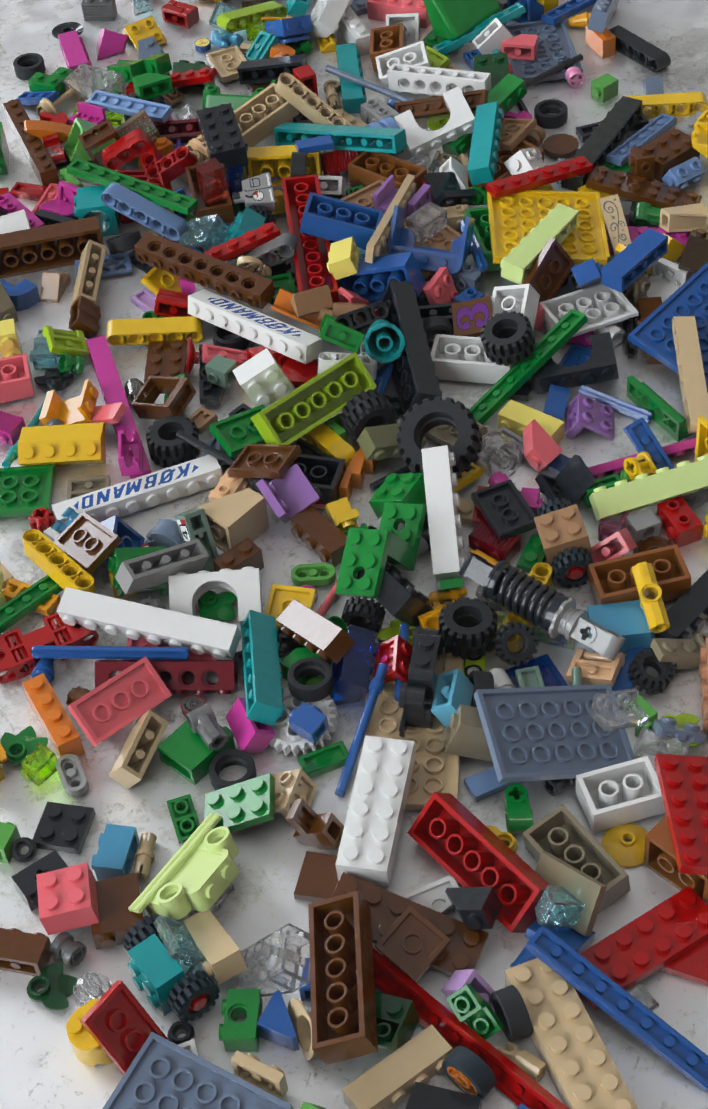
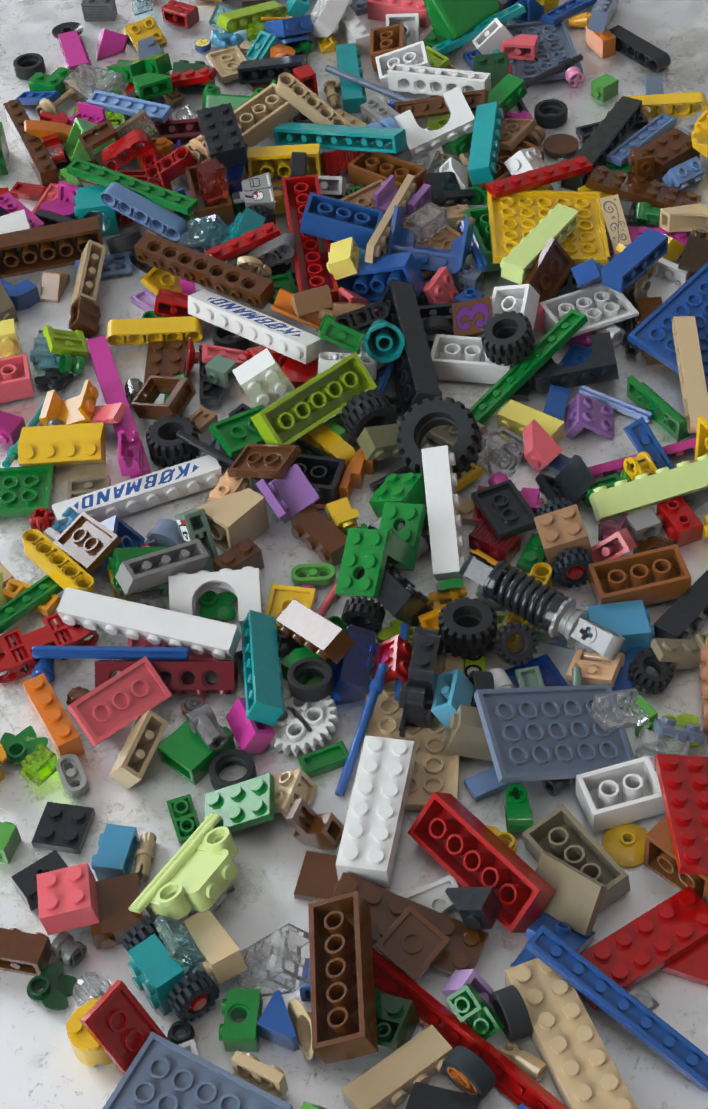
black plate [11,837,37,863] -> none
blue brick [288,702,329,745] -> none
blue tile [295,135,334,153] -> none
clear light blue slope [535,885,585,928] -> none
yellow piece [632,561,670,634] -> none

